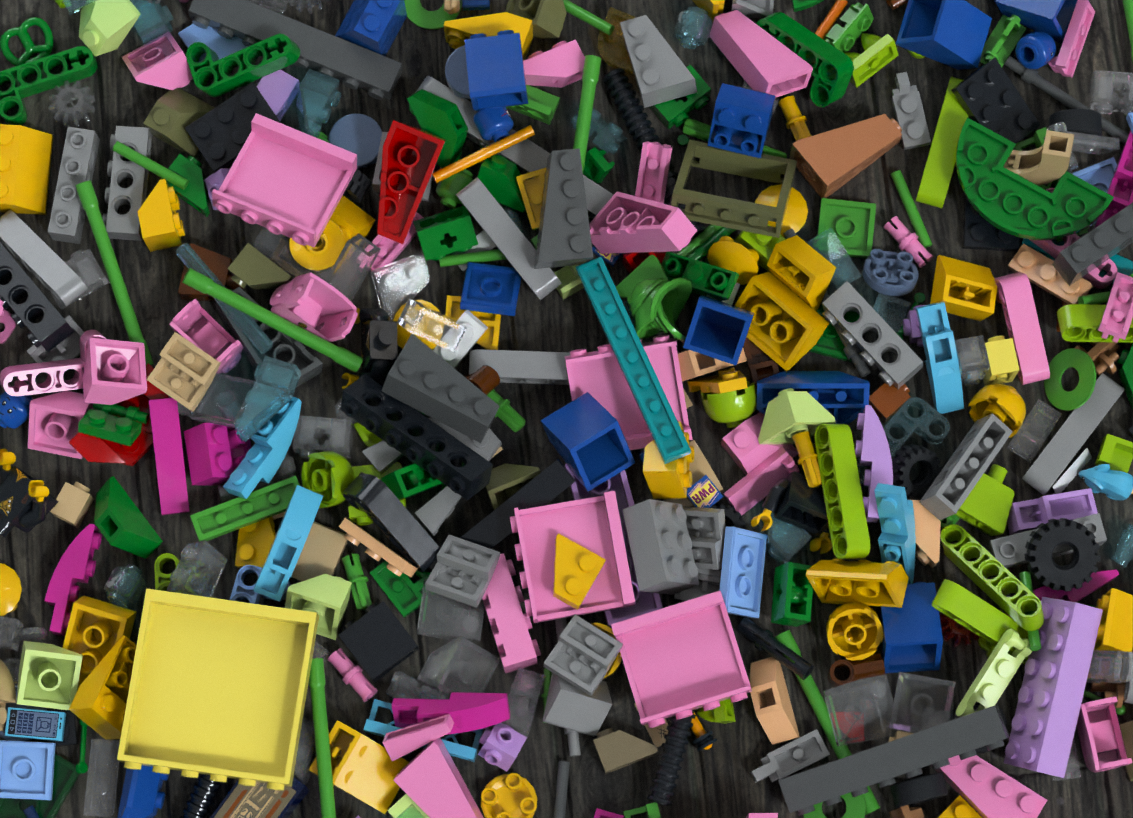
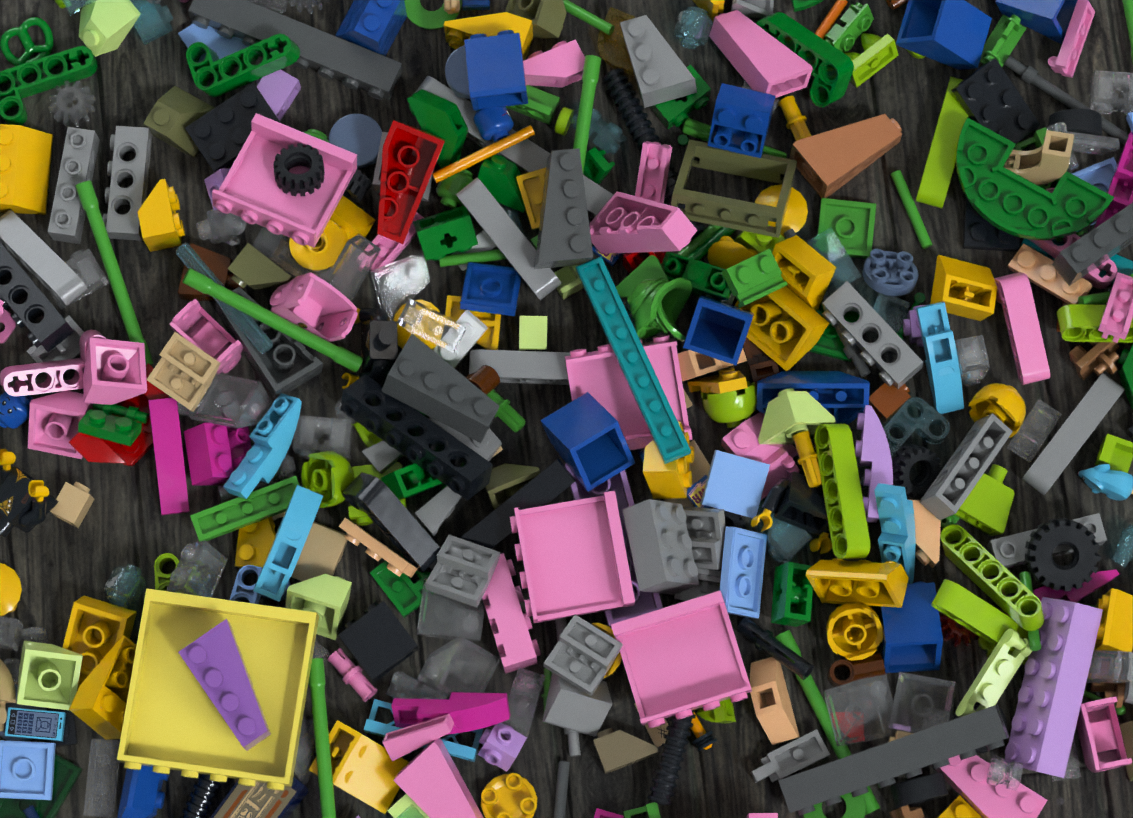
dark pink slope [44,524,102,636] -> none
green hinge [75,719,88,774] -> none
green slope [94,476,163,559] -> none
bright green bar [112,141,189,190] -> none
bright pink slope [122,31,193,90] -> none
green slope [160,154,210,217] -> none
clear light blue slope [235,356,301,442] -> none
clear light blue slope [296,69,341,138] -> none
bright green axle [342,554,372,610] -> none
yellow wing [553,533,606,610] -> none
bright pink pin [884,216,933,268] -> none
light grey hinge [891,72,931,150] -> none
light yellow brick [978,336,1019,386] -> none
lavender slope [1007,488,1098,535] -> none
blue head [1015,31,1056,70] -> none
bright green gear [1044,348,1096,411] -> none
white sticker [1053,448,1092,494] -> none
none -> medium lavender wedge [178,619,271,751]
none -> clear hips [196,209,246,246]
none -> black tyre [273,143,325,196]
none -> yellowish green panel [519,316,548,351]
none -> lime tile [554,107,574,136]
none -> light blue tile [700,450,770,518]
none -> bright green plate [722,249,788,308]
none -> clear wheel [987,756,1023,791]

